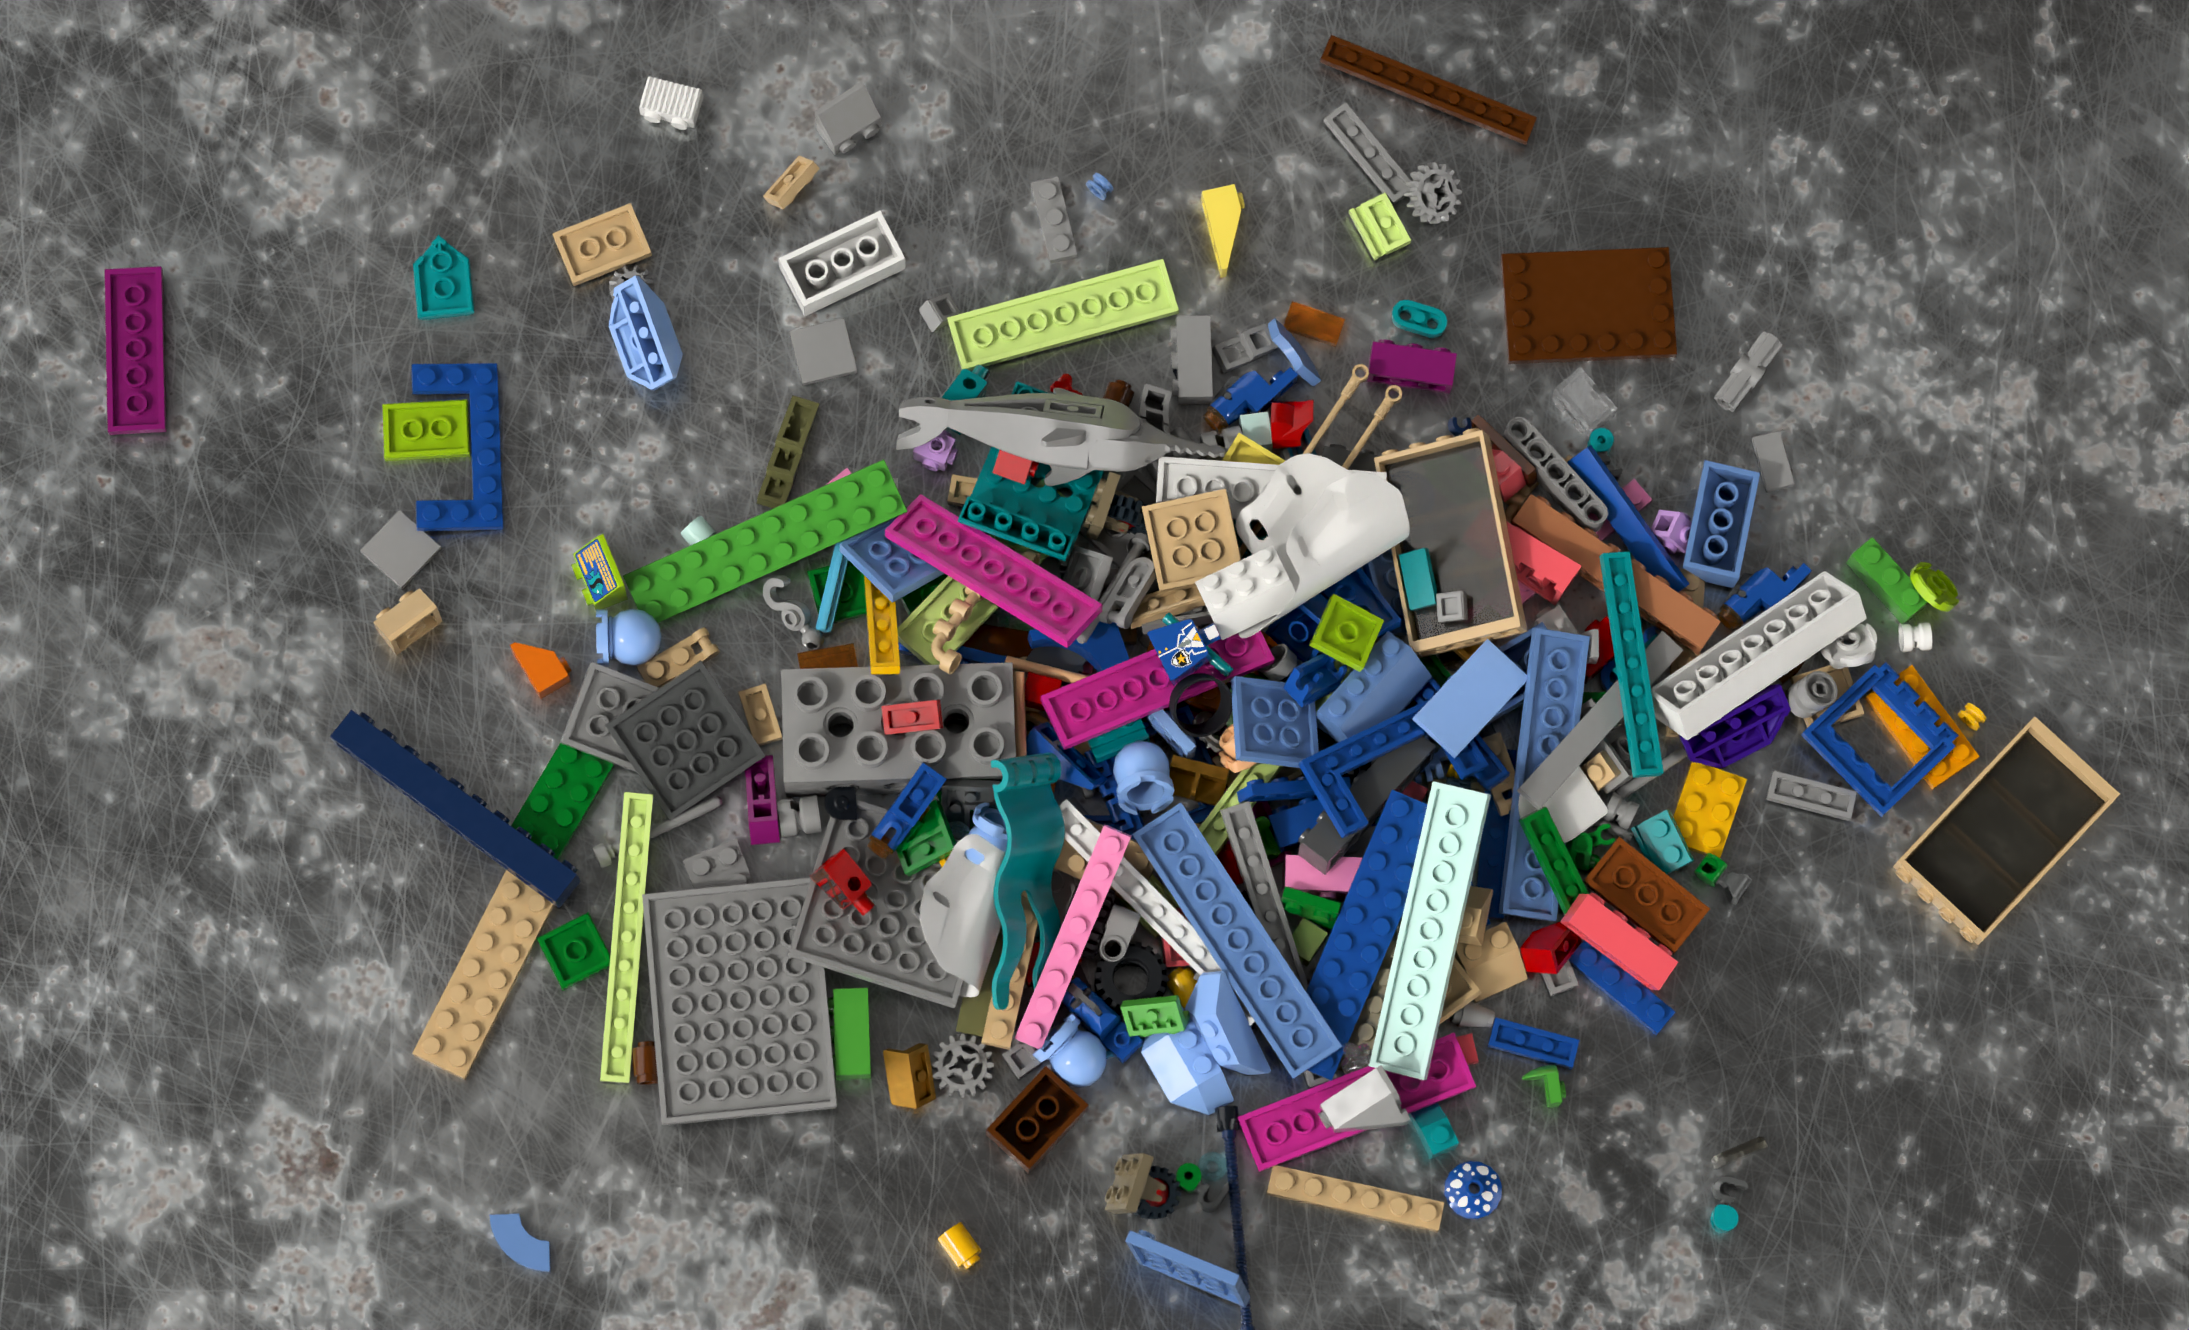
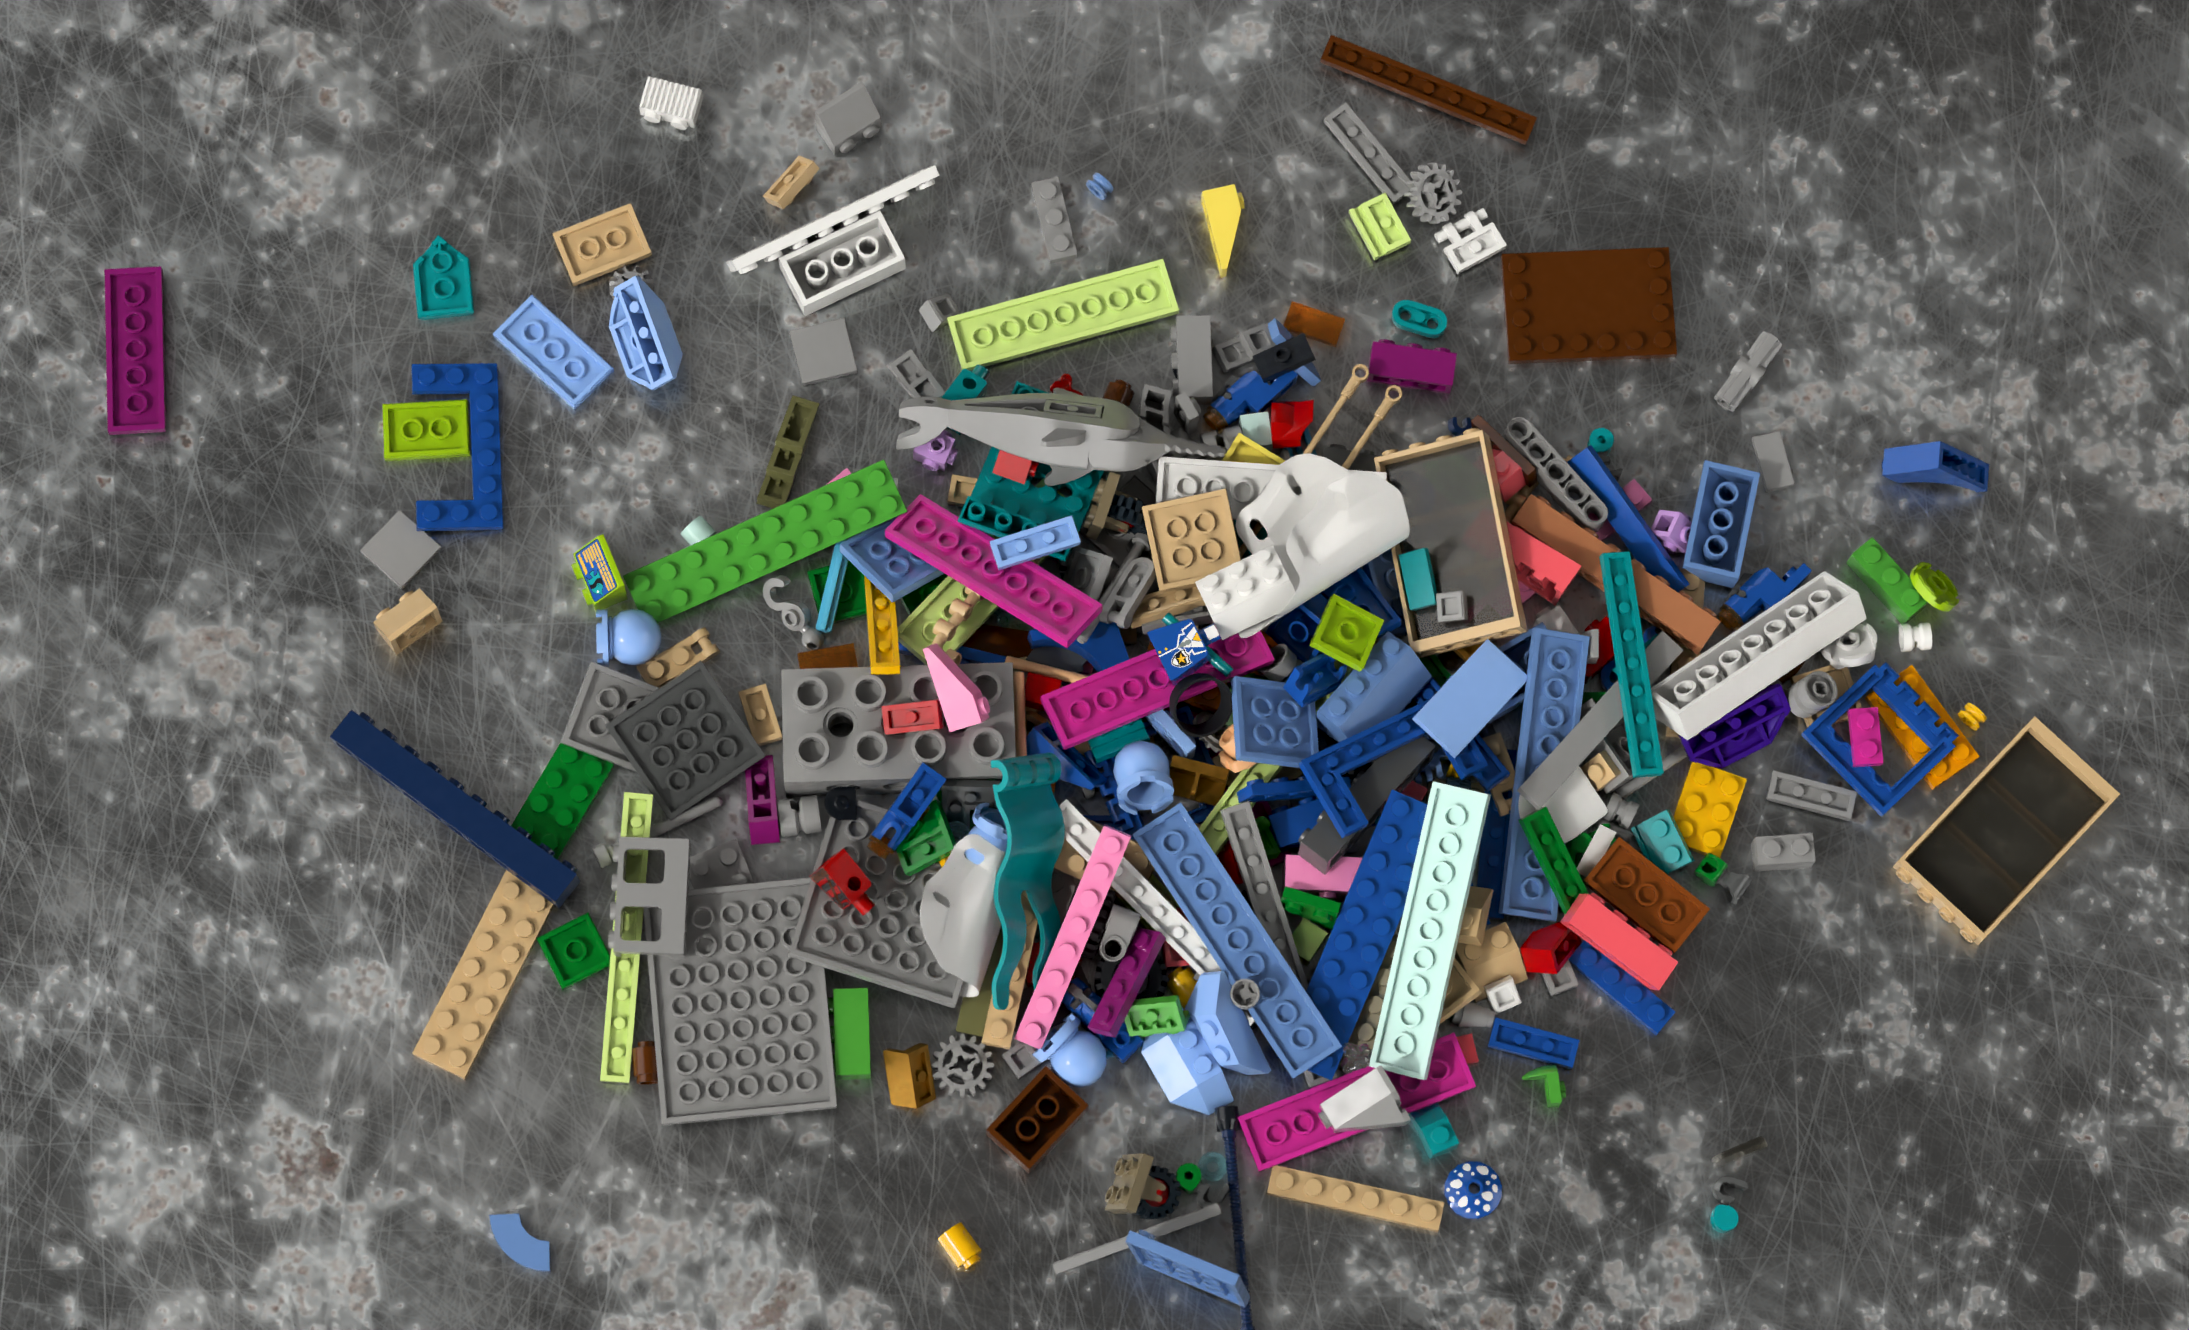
orange slope [510,642,572,699] -> none
clear brick [1552,367,1618,437] -> none
none -> light blue tile [493,295,614,410]
none -> light grey window [608,837,691,959]
none -> white plate [727,165,940,274]
none -> light grey slope [887,349,945,398]
none -> bright pink slope [923,643,990,732]
none -> light blue plate [990,515,1081,571]
none -> light grey tile [1053,1203,1223,1274]
none -> magenta plate [1088,927,1166,1038]
none -> light grey plate [1173,391,1201,435]
none -> light grey wheel [1230,979,1260,1009]
none -> black plate [1252,333,1316,383]
none -> white plate [1434,208,1507,274]
none -> white tile [1484,975,1522,1014]
none -> white sticker [1577,824,1616,877]
none -> light grey brick [1751,833,1816,872]
none -> dark pink plate [1847,707,1884,767]
none -> blue arch [1882,441,1989,493]

